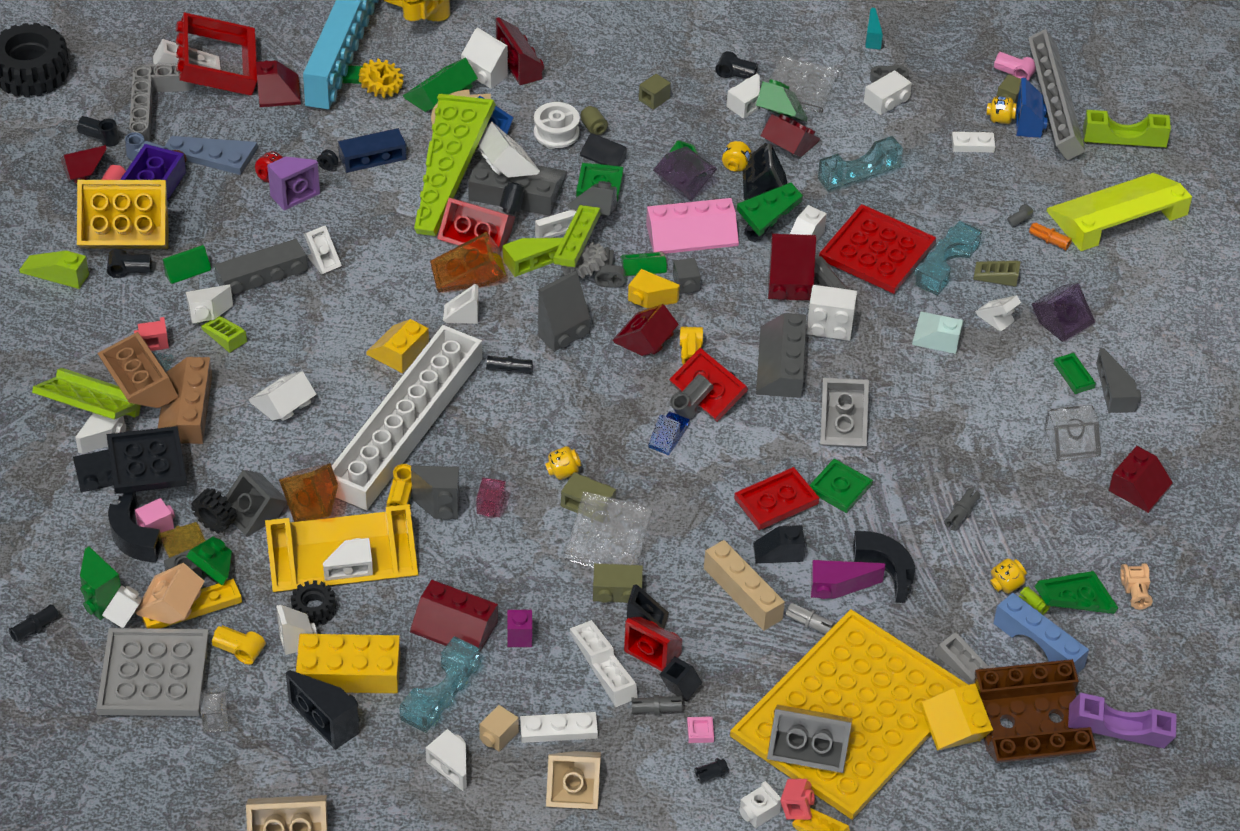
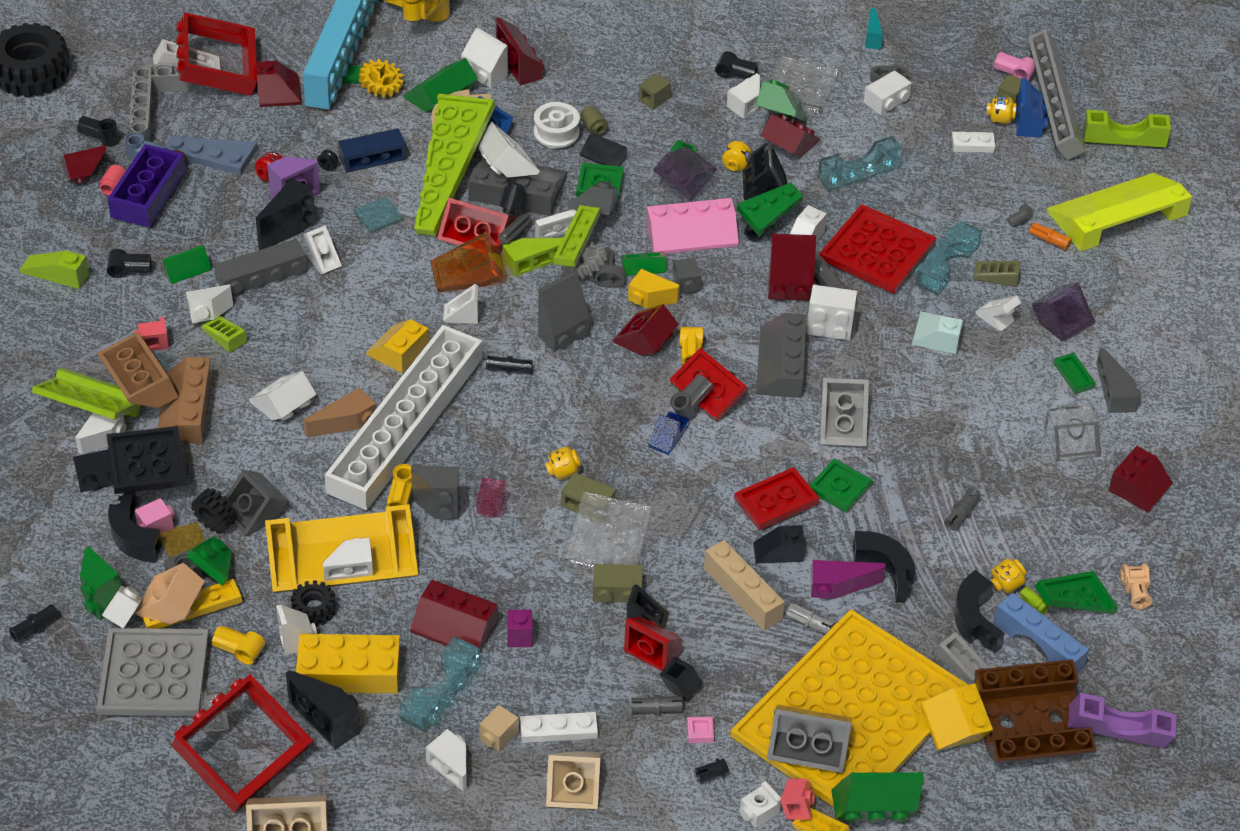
yellow slope [77,180,169,249] -> none
clear orange slope [279,463,338,522] -> none
white slope [570,620,638,707] -> none
none -> red window [171,674,313,813]
none -> black slope [255,179,316,250]
none -> medium nougat slope [303,387,376,438]
none -> clear light blue piece [354,196,404,234]
none -> dark grey axle [498,213,532,245]
none -> green slope [831,772,924,823]
none -> black arch [954,570,1005,653]

